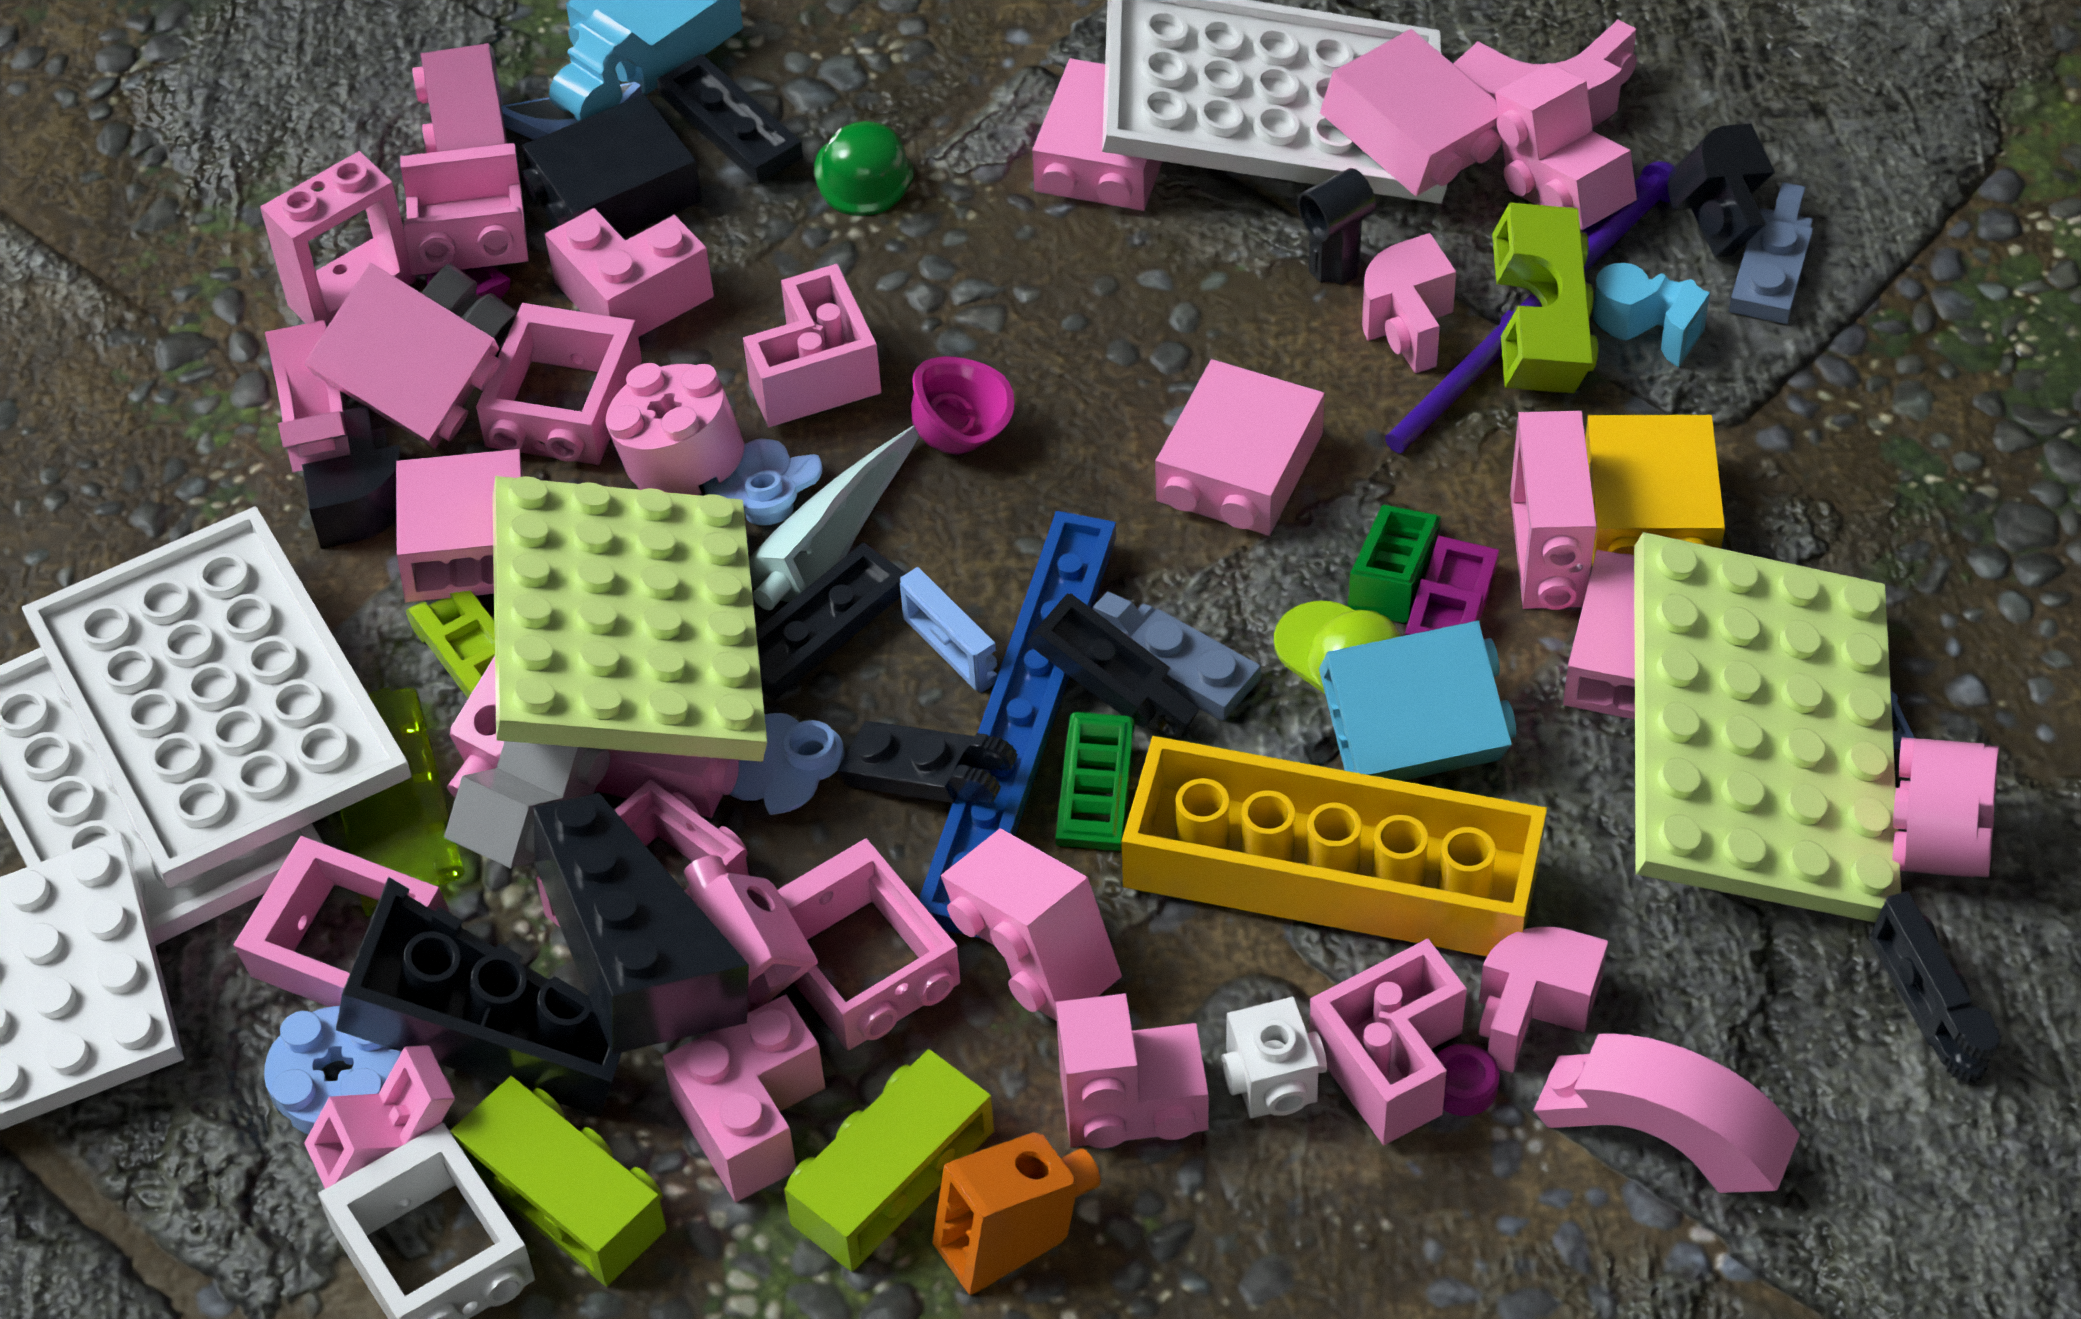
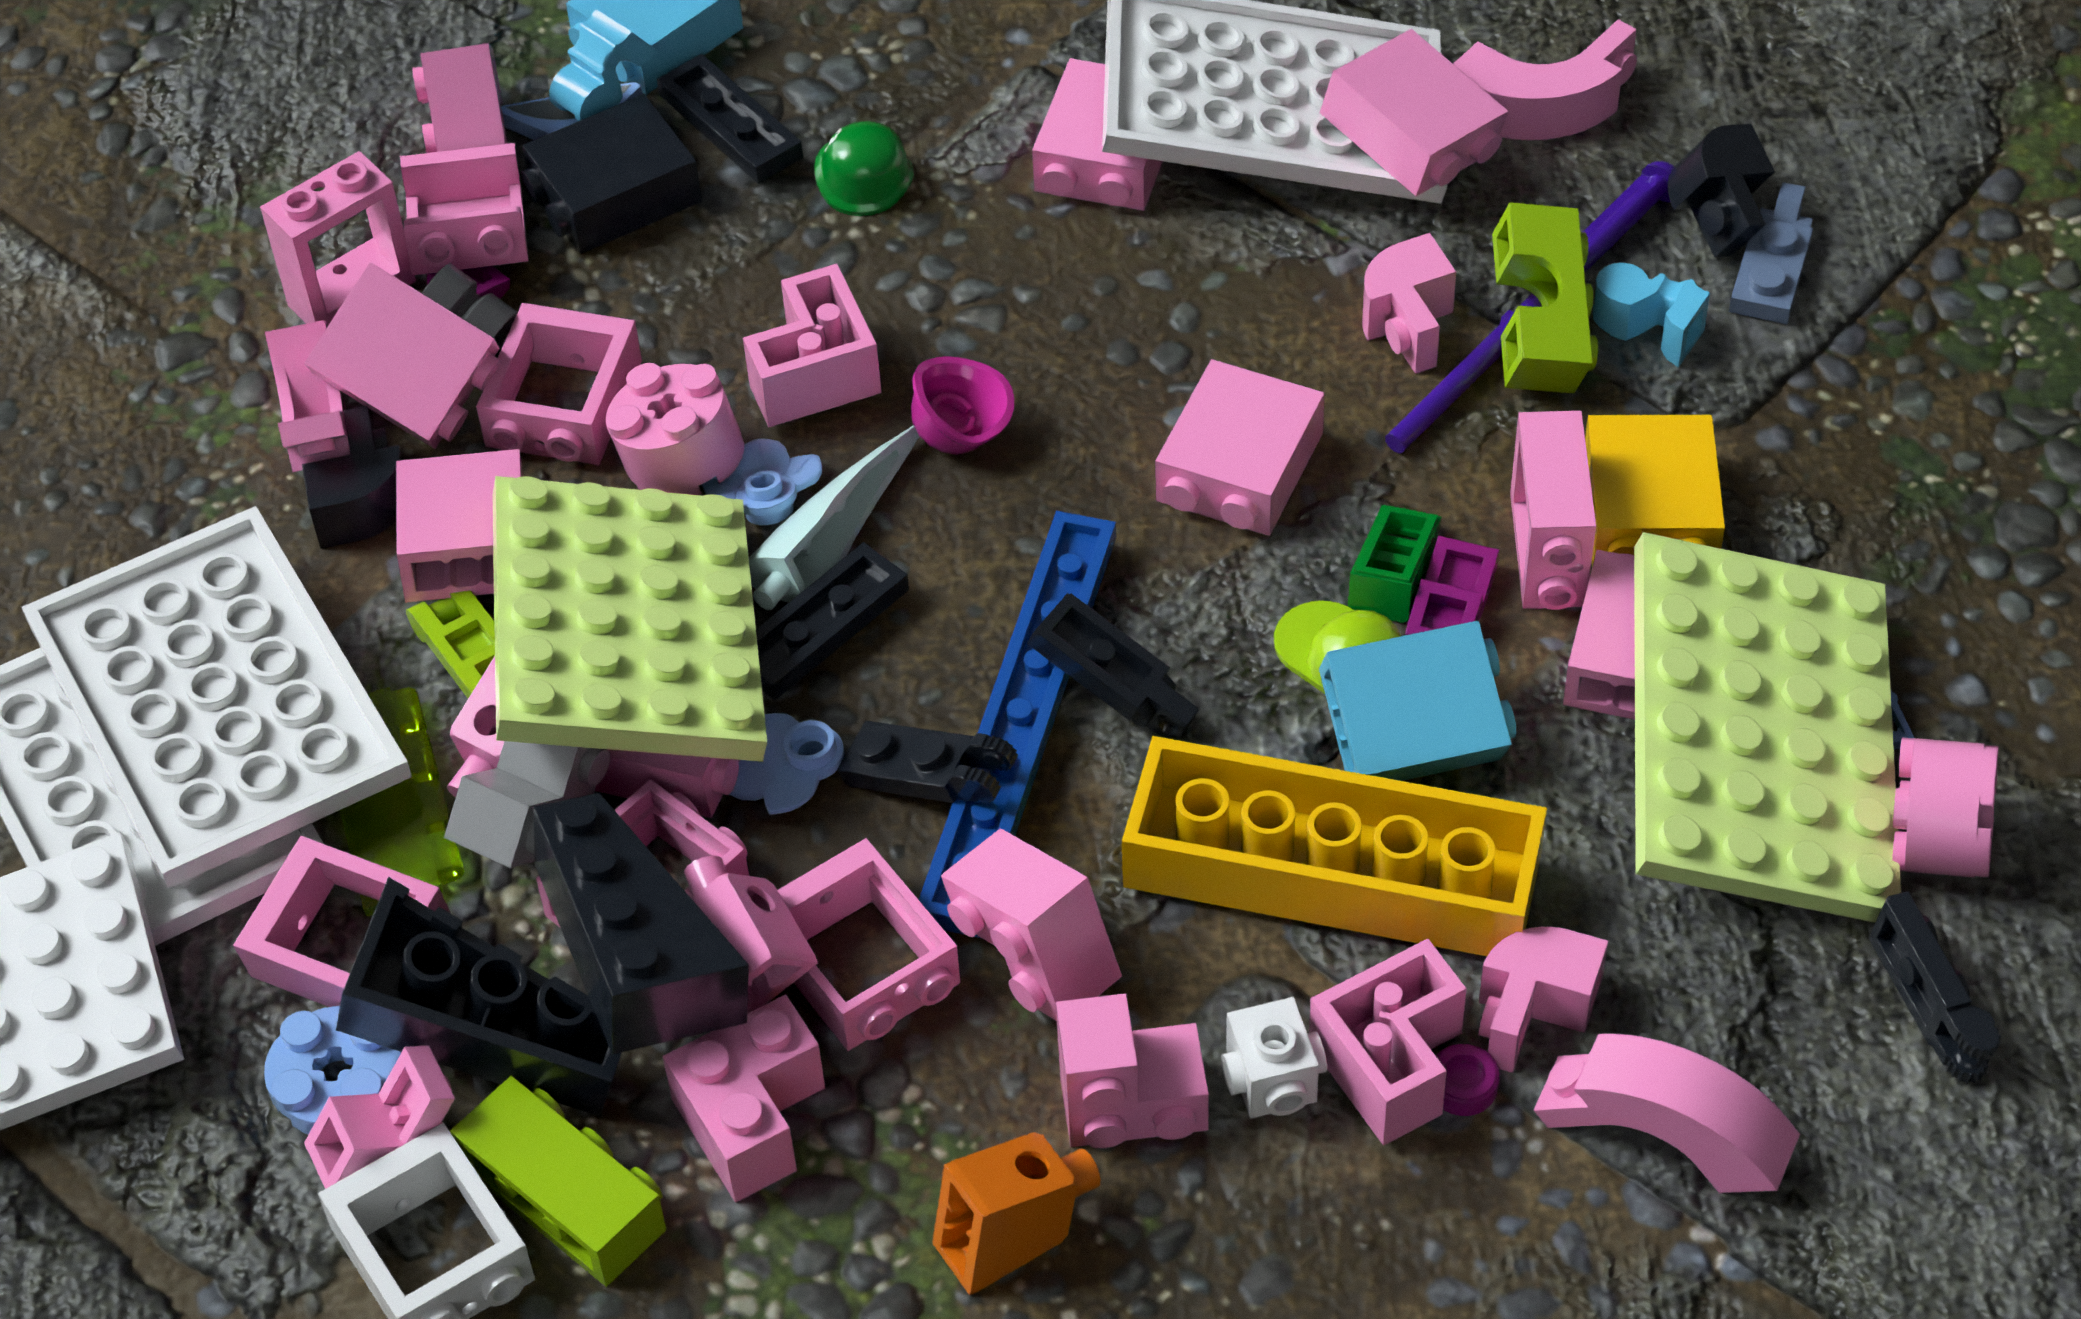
bright pink brick [545,208,714,337] -> none
lime brick [784,1049,994,1272] -> none
light blue tile [900,567,998,693] -> none
green slope [1055,712,1135,851] -> none
sand blue hinge [1093,591,1261,721] -> none
black piece [1297,168,1377,285] -> none
bright pink brick [1495,63,1637,230] -> none

